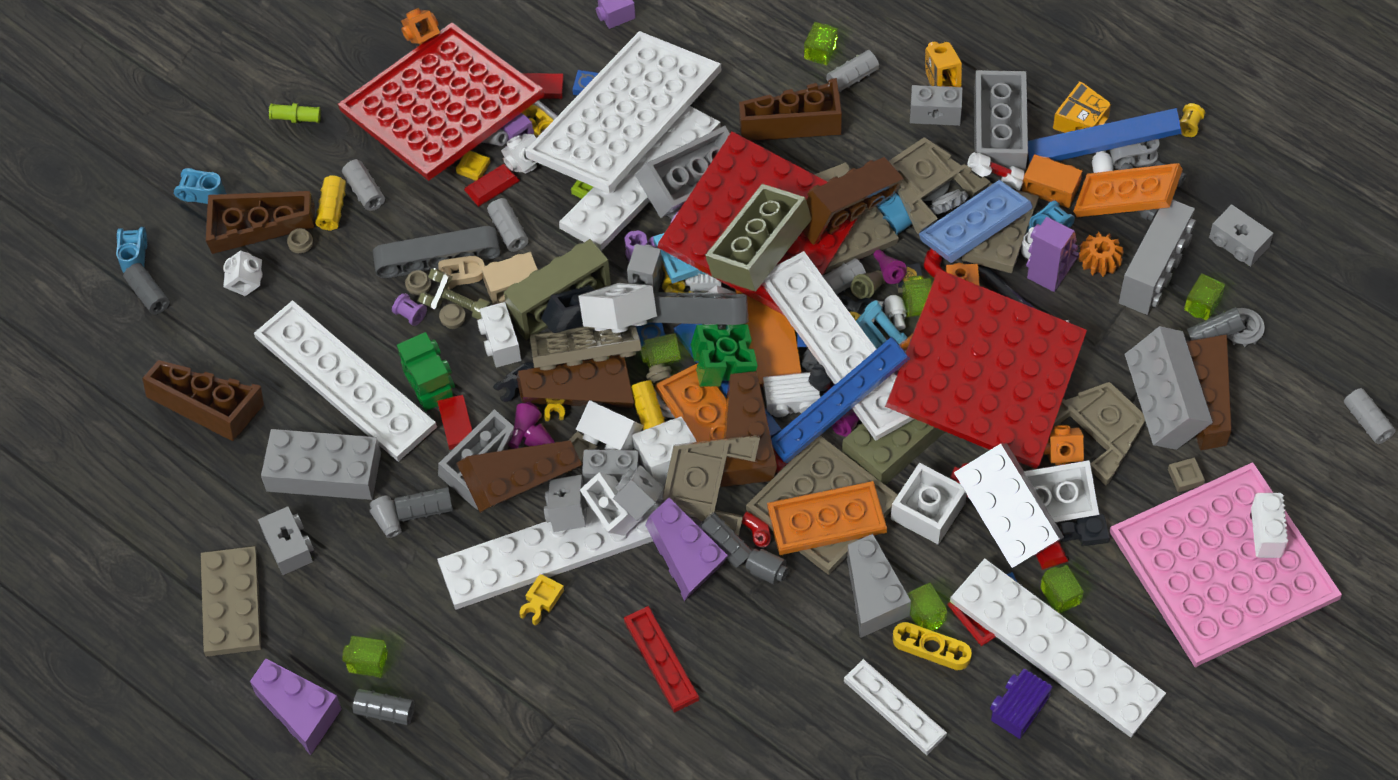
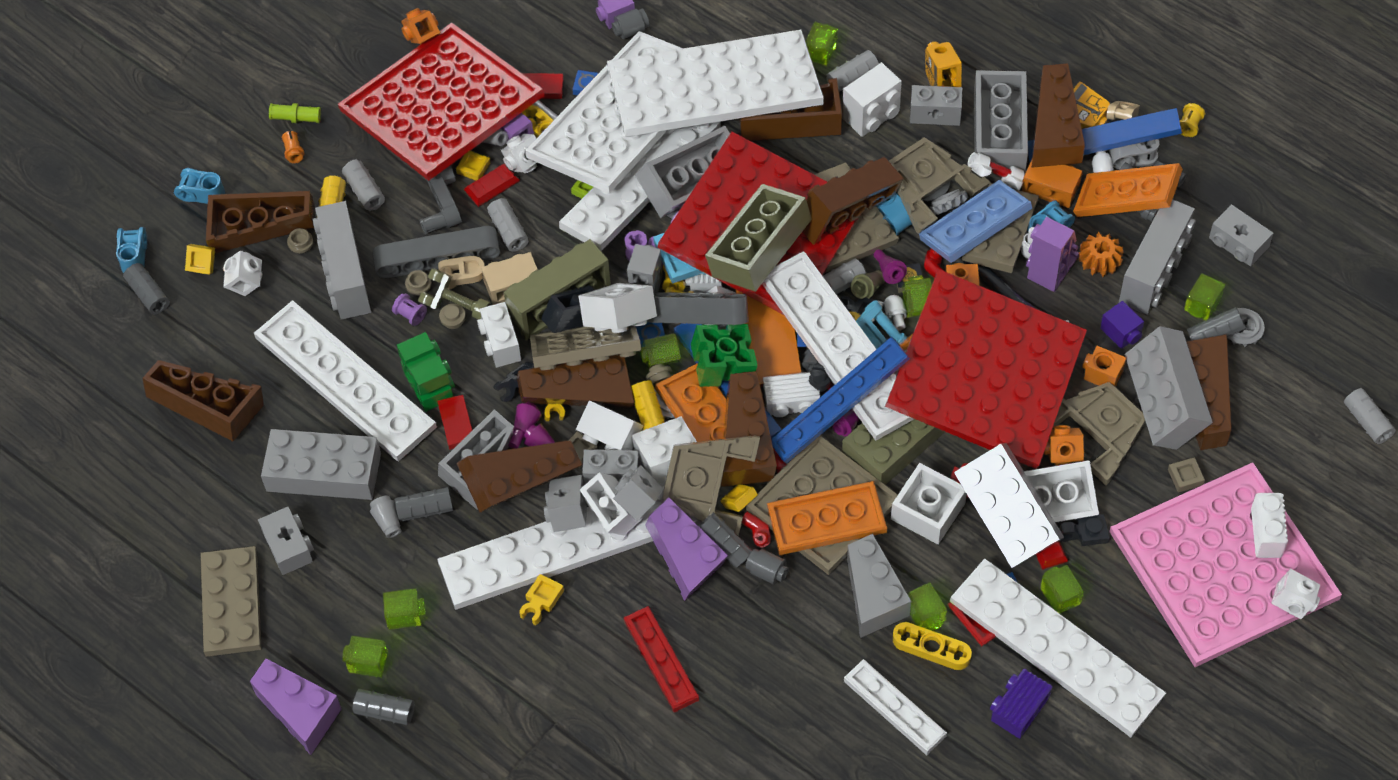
none -> yellow plate [185,244,215,275]
none -> orange pin [282,131,305,163]
none -> light grey brick [313,201,371,320]
none -> clear neon green brick [383,589,426,630]
none -> dark grey beam [419,166,462,235]
none -> white plate [607,30,823,137]
none -> dark grey brick [611,8,650,39]
none -> yellow tile [721,485,758,512]
none -> white brick [842,62,901,137]
none -> reddish brown wedge [1031,63,1085,168]
none -> orange brick [1082,346,1126,387]
none -> dark purple brick [1100,301,1144,349]
none -> tan plate [1106,101,1140,120]
none -> white brick [1271,568,1320,619]

